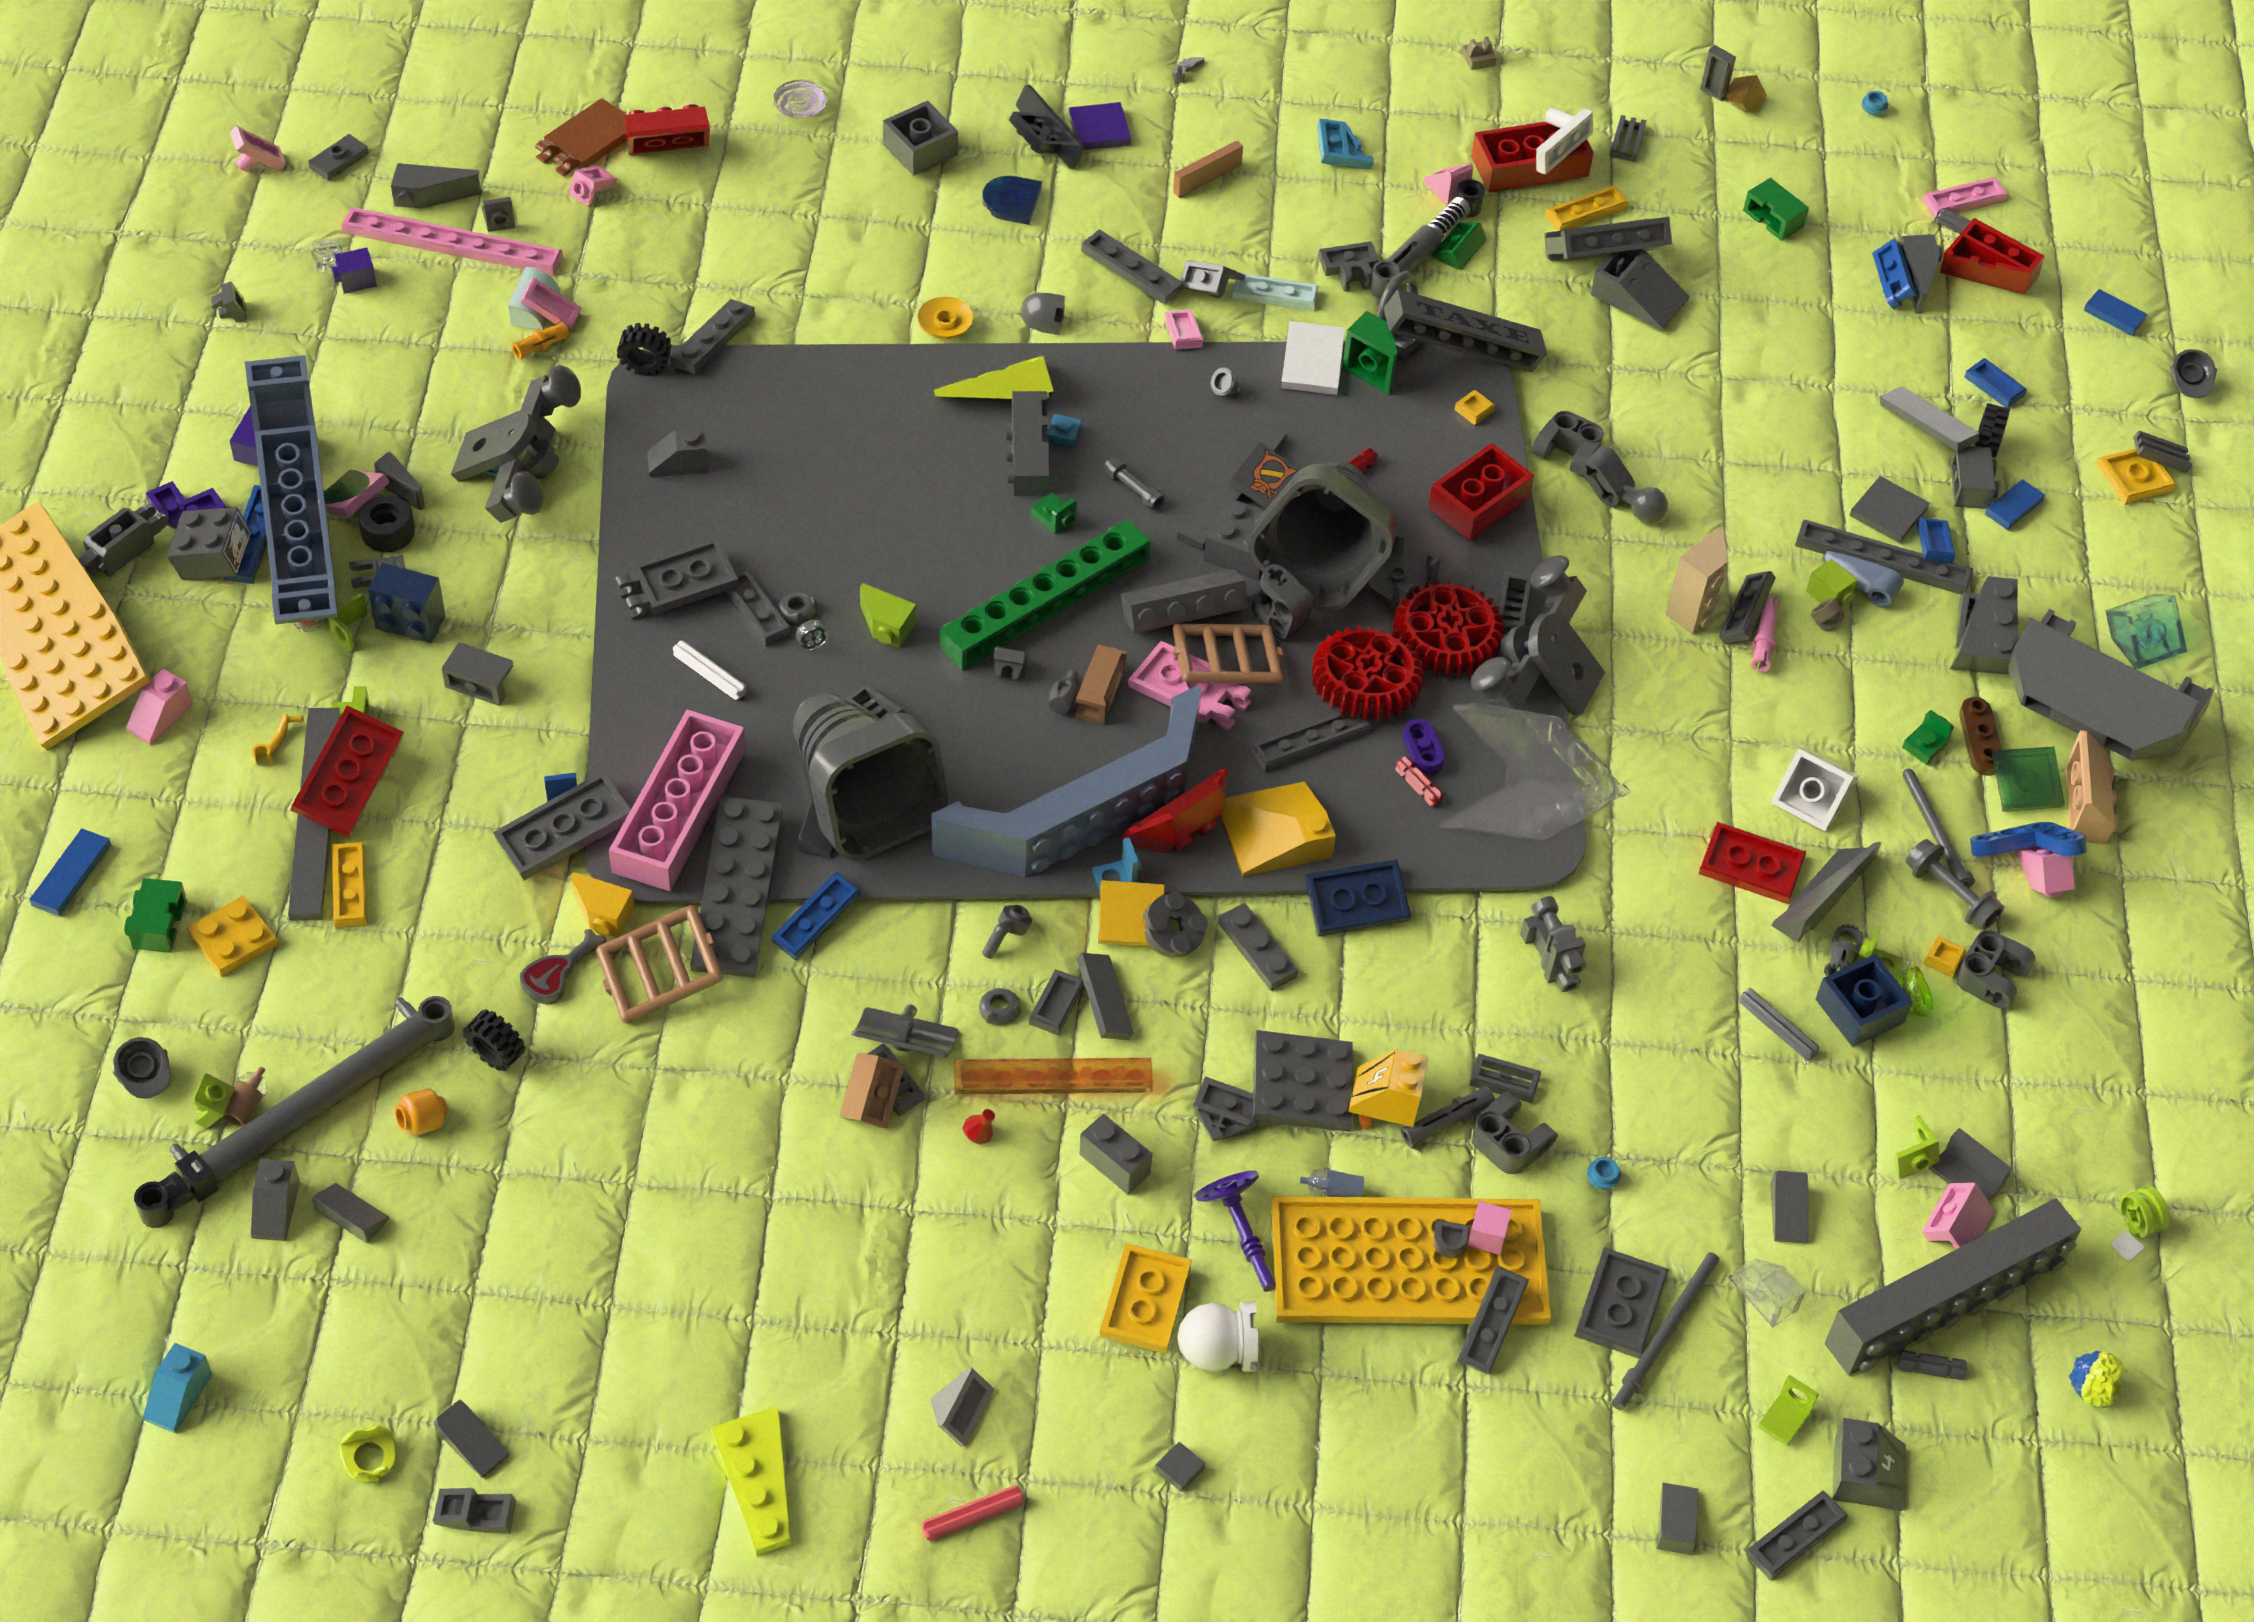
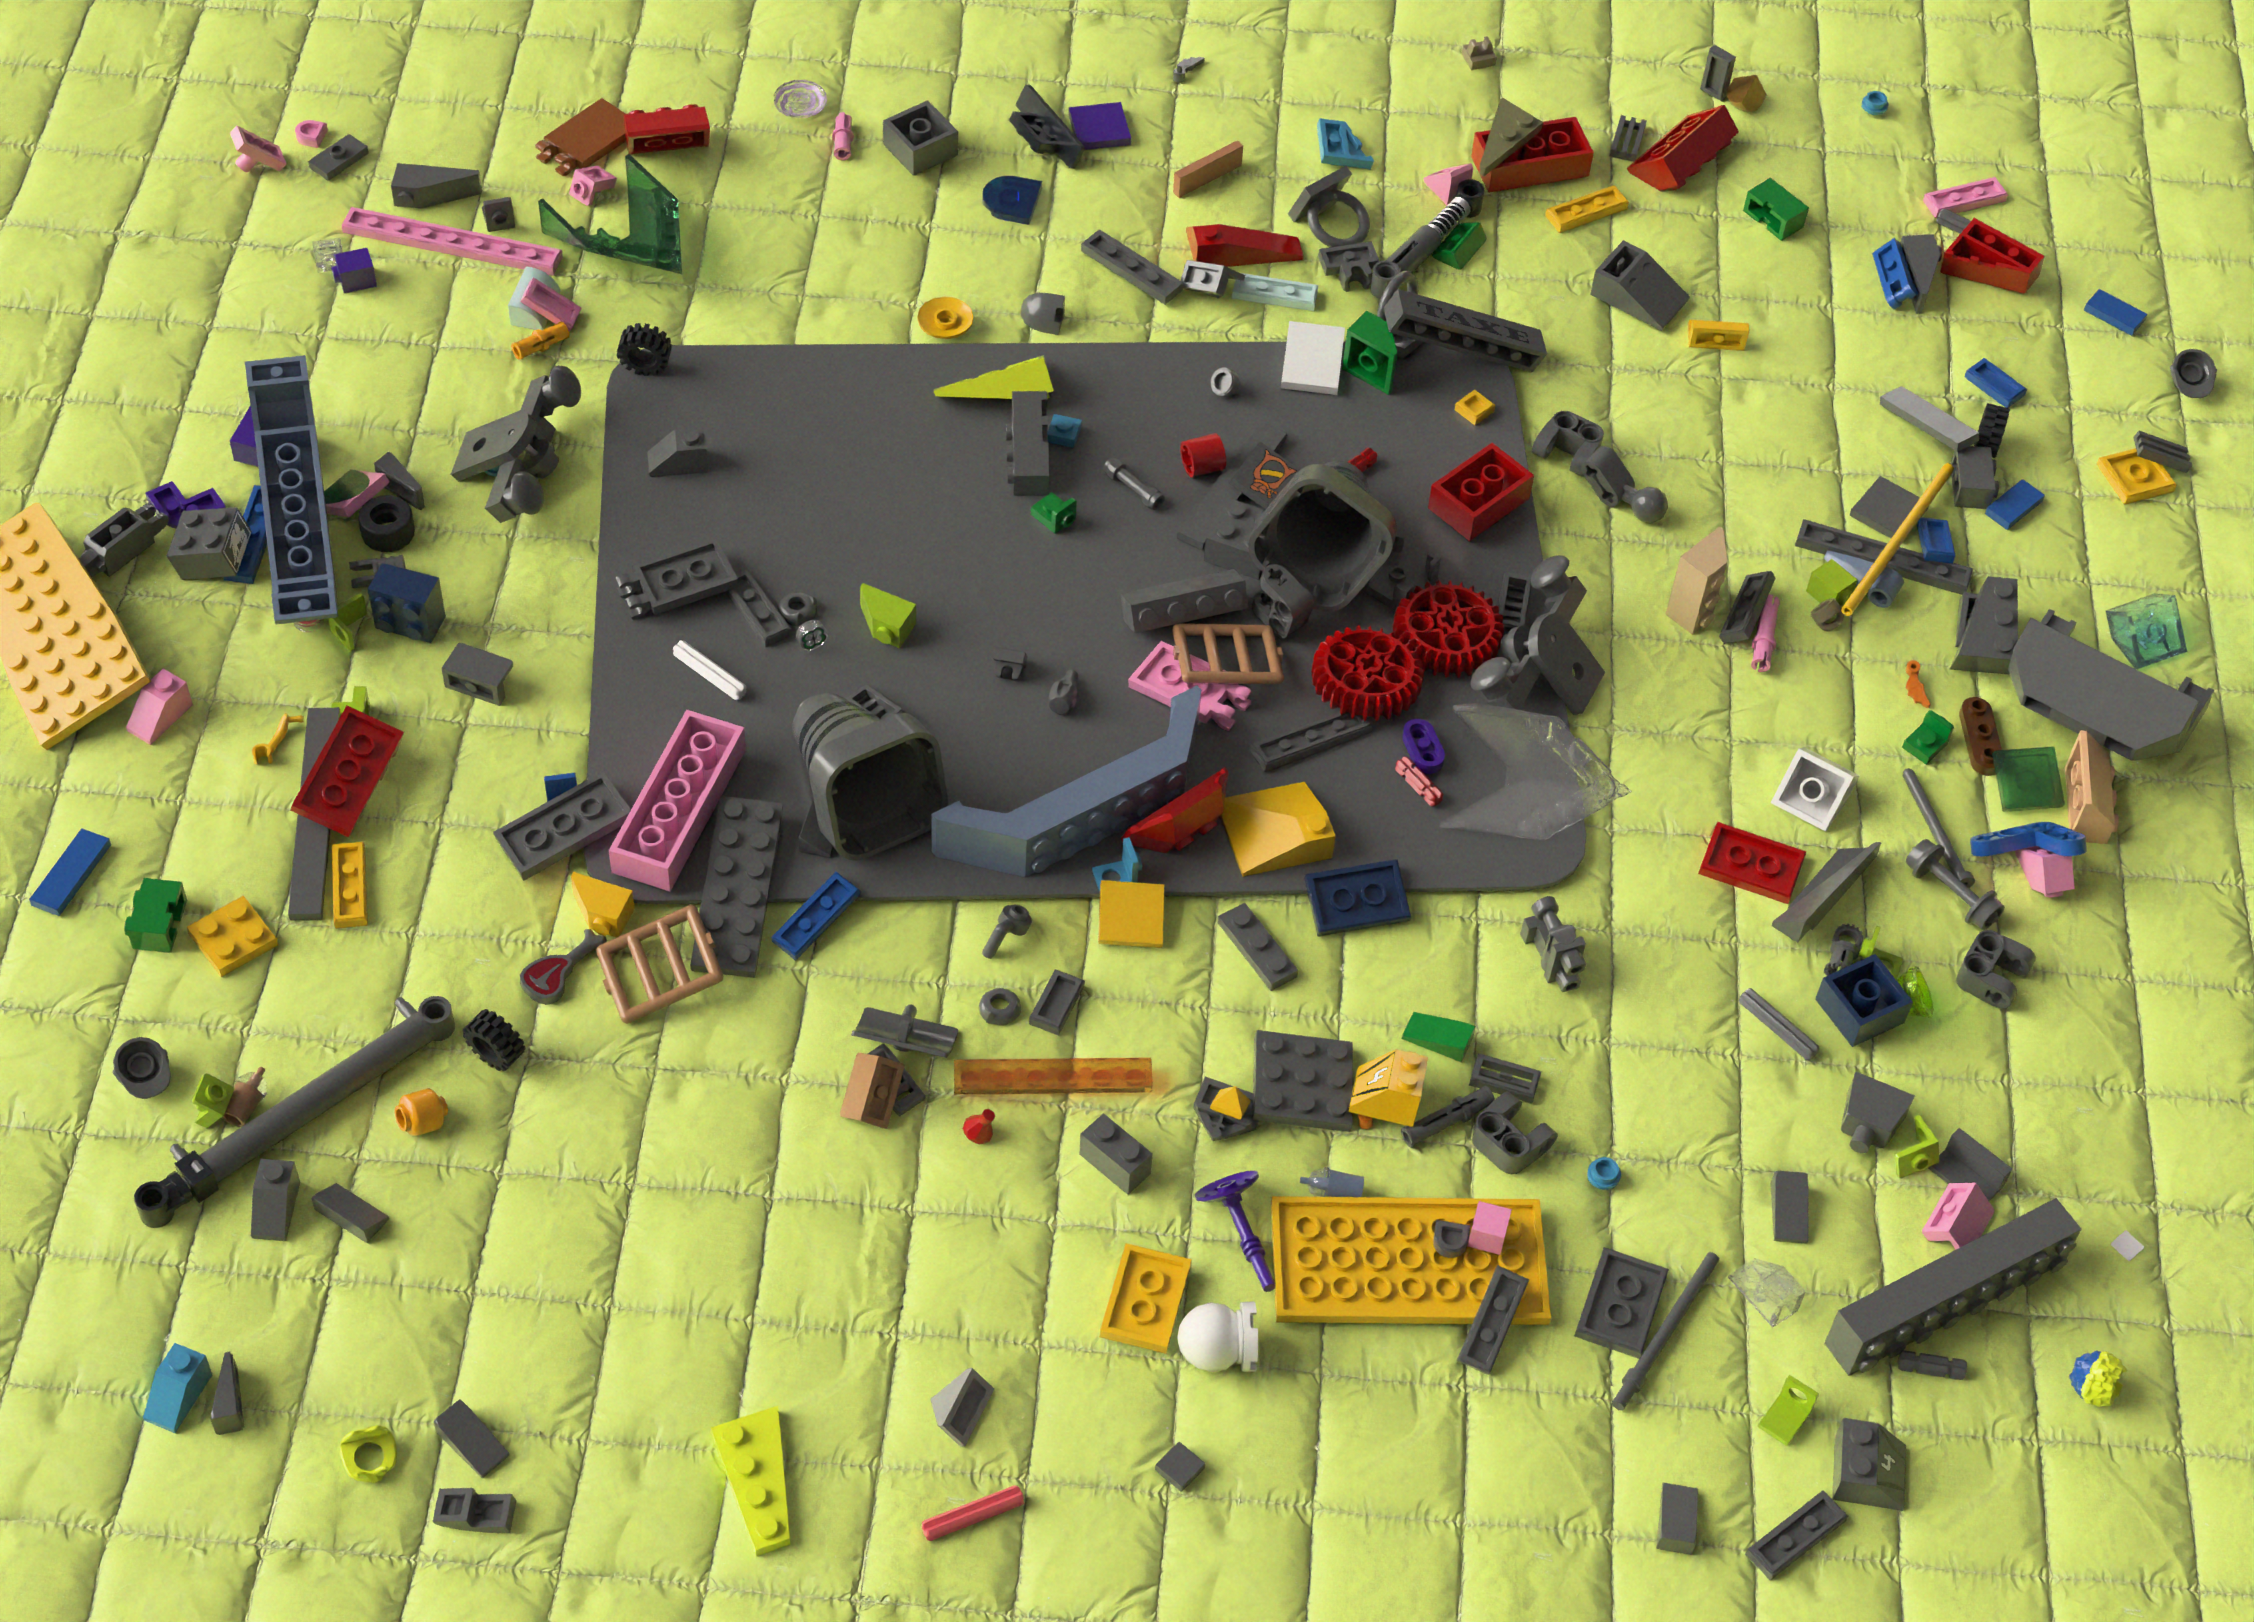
dark grey tile [211,281,247,323] -> none
dark grey plate [670,299,755,374] -> none
green brick [940,519,1151,670] -> none
medium nougat window [1075,644,1127,725] -> none
dark grey tile [1077,953,1134,1040] -> none
dark grey plate [1143,891,1208,957] -> none
bright pink tile [1165,310,1203,350] -> none
white piece [1536,107,1593,174] -> none
dark grey fence [1544,217,1672,260] -> none
yellow tile [1923,936,1967,978] -> none
lime wheel [2120,1186,2170,1238] -> none
none -> dark grey slope [211,1352,244,1435]
none -> bright pink tile [295,120,328,148]
none -> clear green windscreen [538,154,682,274]
none -> bright pink axle [832,112,854,160]
none -> red piece [1180,433,1227,478]
none -> red wedge [1186,224,1304,267]
none -> yellow slope [1210,1086,1251,1120]
none -> dark grey tile [1288,166,1370,247]
none -> green slope [1401,1012,1476,1062]
none -> olive wing [1479,98,1543,177]
none -> red slope [1627,105,1739,191]
none -> yellow panel [1688,320,1749,351]
none -> yellow piece [1841,463,1954,616]
none -> dark grey torso [1841,1072,1915,1153]
none -> orange piece [1906,660,1931,708]

